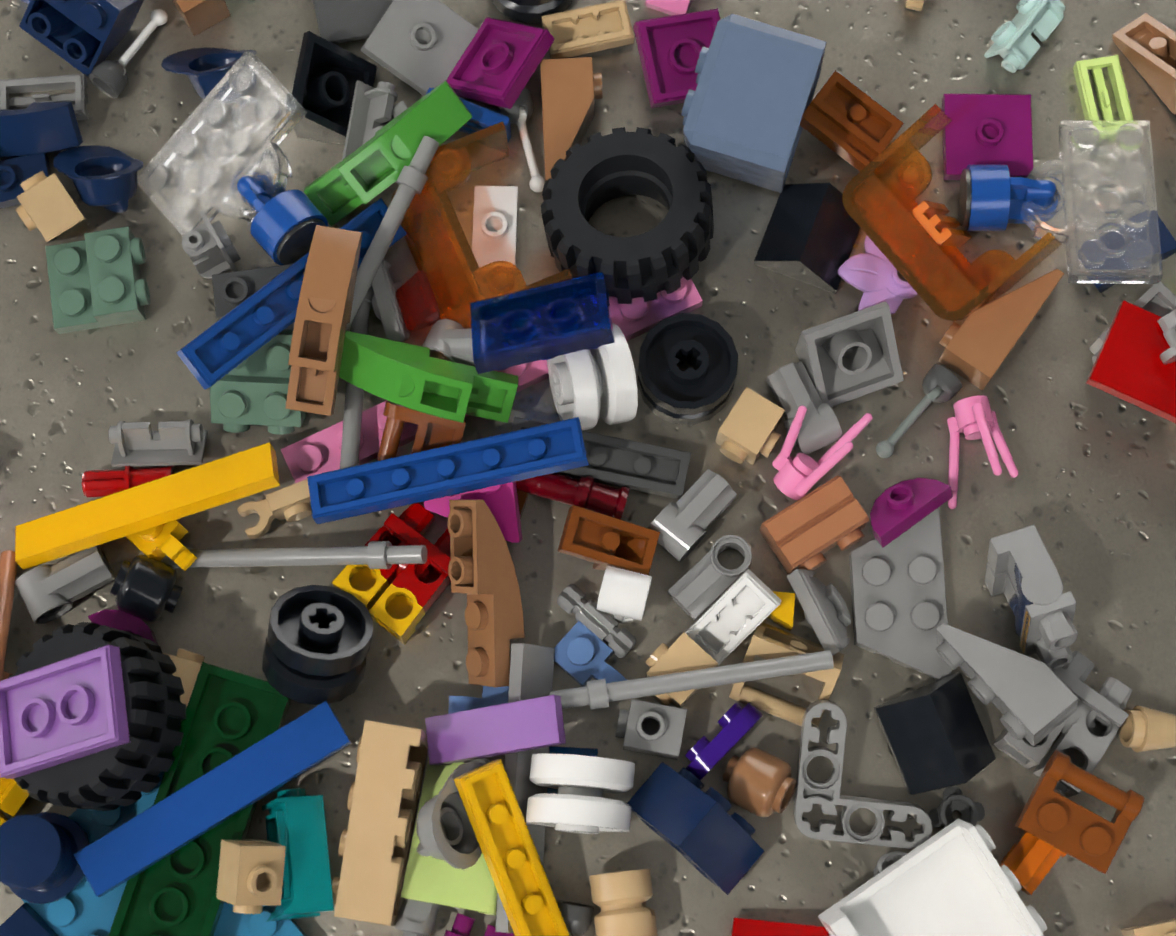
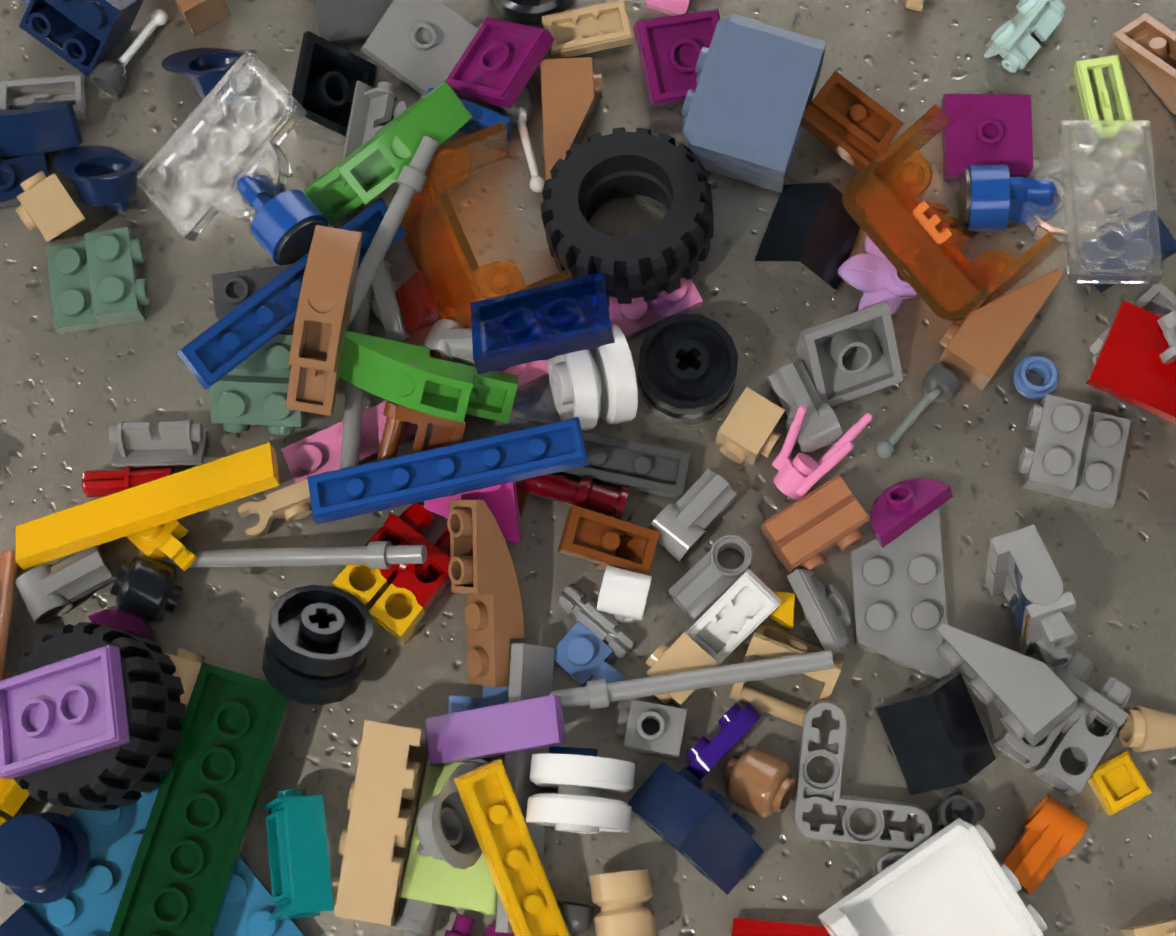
blue tile [73,701,352,897] -> none
light grey hinge [182,210,241,279] -> none
tan brick [216,840,286,914] -> none
white plate [471,185,519,274] -> none
bright pink plant [947,395,1019,509] -> none
dark orange plate [1015,750,1145,874] -> none
none -> medium blue plate [1013,355,1059,400]
none -> light grey plate [1018,394,1131,509]
none -> yellow tile [1087,751,1152,816]

